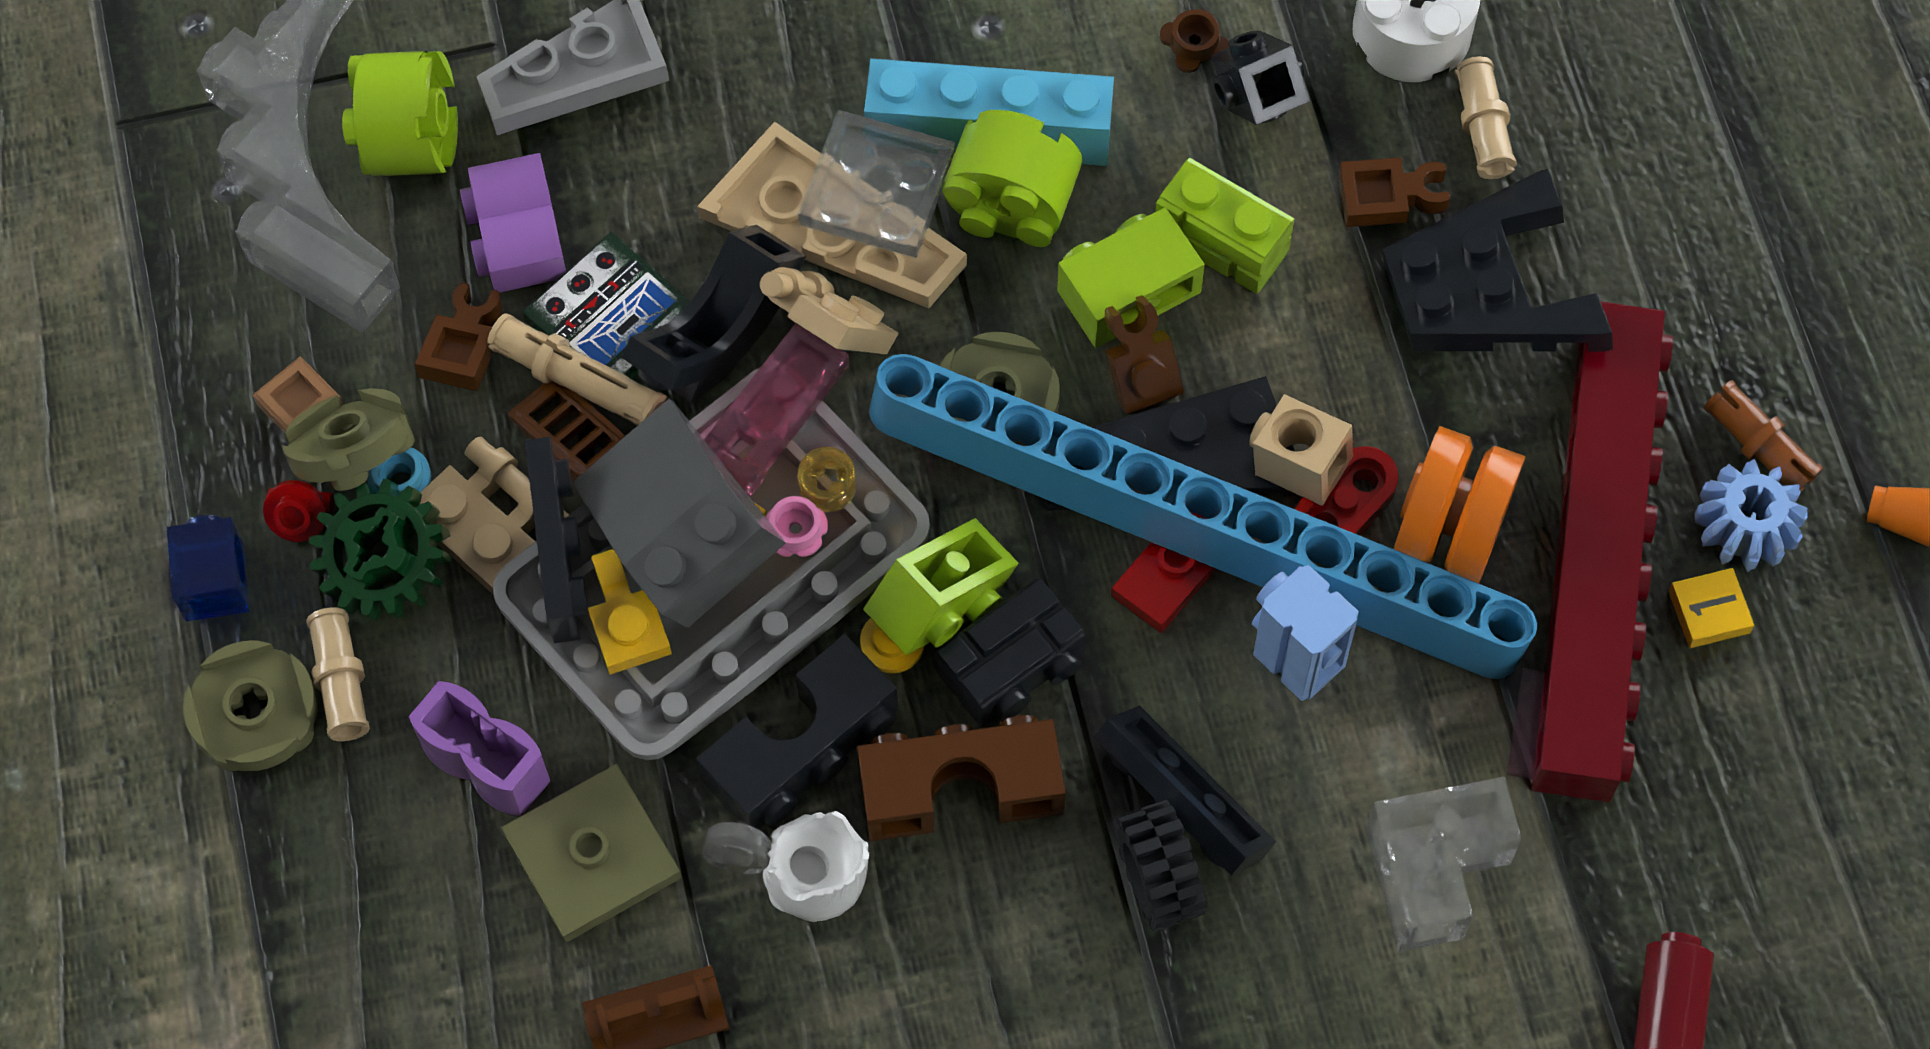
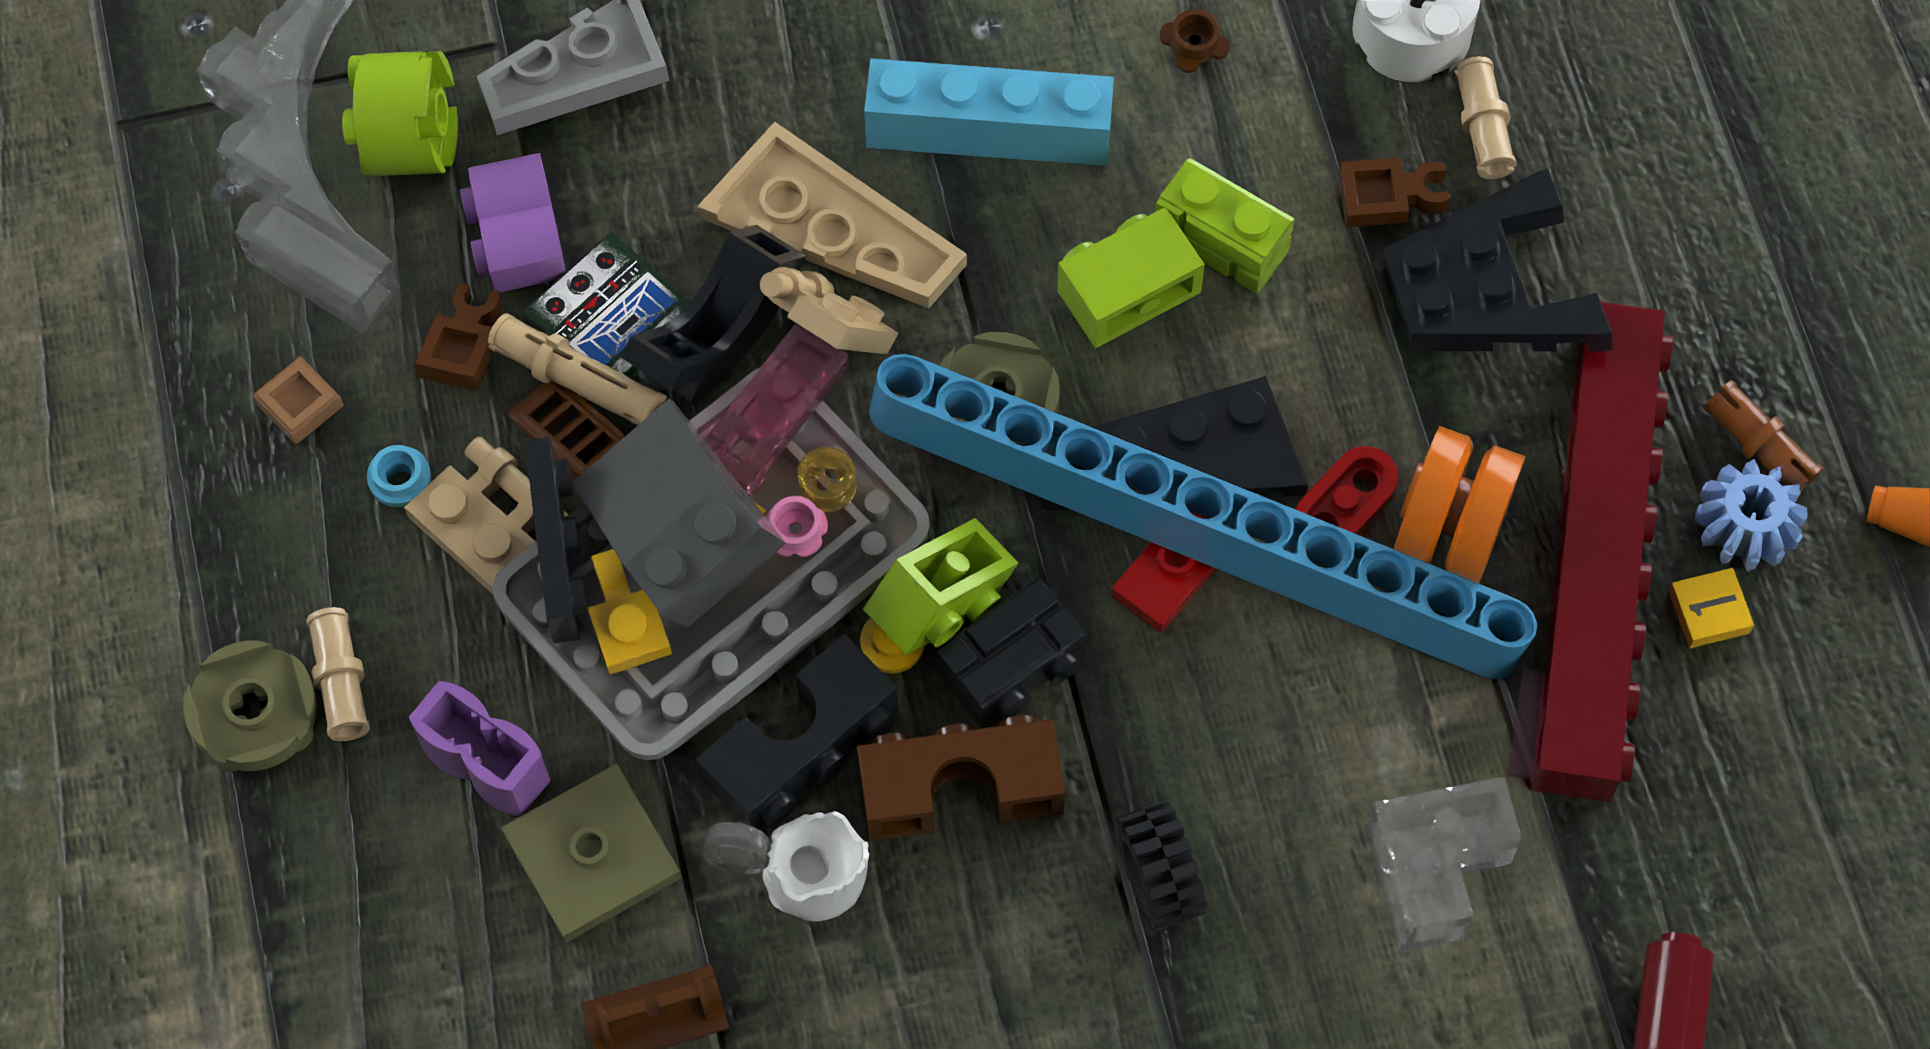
clear blue brick [167,515,250,622] -> none
red plate [263,480,335,542] -> none
olive plate [282,388,415,491] -> none
dark green gear [309,479,451,621] -> none
clear plate [798,110,955,258] -> none
lime brick [942,110,1083,247] -> none
black plate [1094,705,1276,876] -> none
reddish brown plate [1104,295,1184,414] -> none
black brick [1211,30,1310,125] -> none
tan brick [1249,394,1353,506] -> none
light blue brick [1252,565,1359,701] -> none

